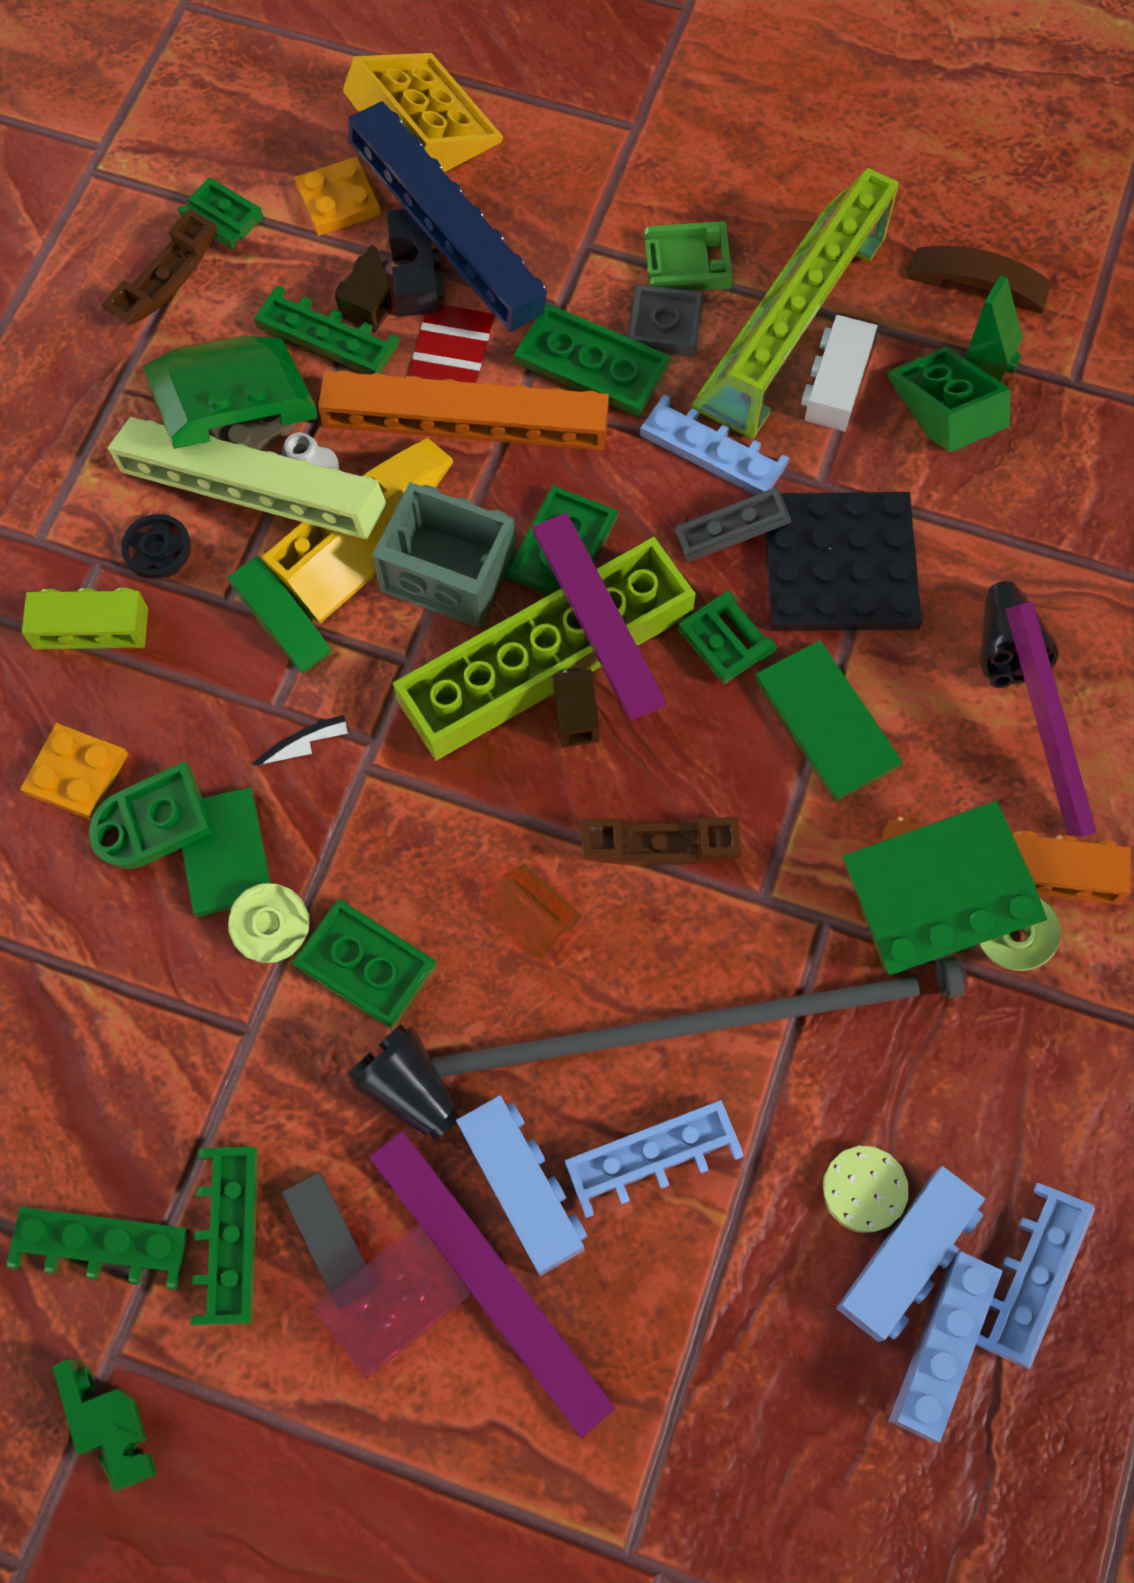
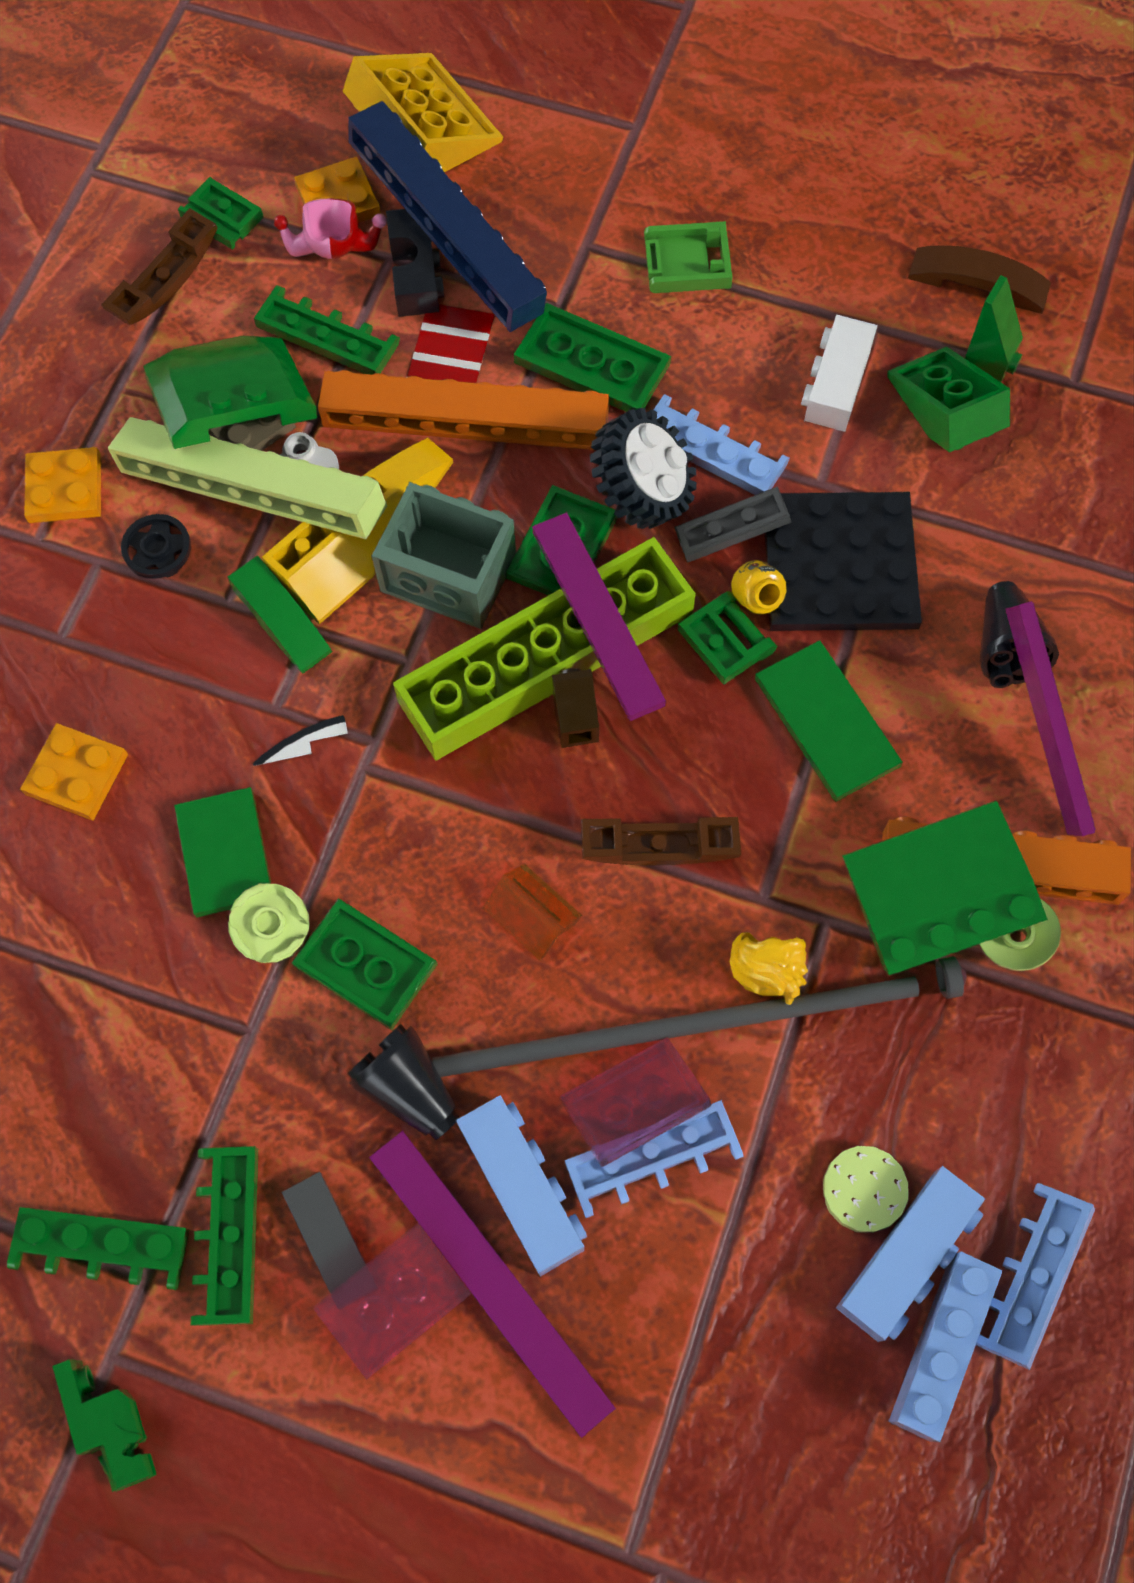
lime brick [22,588,148,649] -> none
green tile [89,761,214,869] -> none
dark brown slope [335,245,393,333] -> none
dark grey tile [627,284,704,357] -> none
lime window [691,168,899,439] -> none
none -> light orange plate [24,447,101,523]
none -> bright pink piece [273,198,387,259]
none -> clear pink tile [560,1037,711,1167]
none -> black wheel [590,408,697,529]
none -> yellow hair [729,932,808,1005]
none -> yellow head [731,560,787,614]

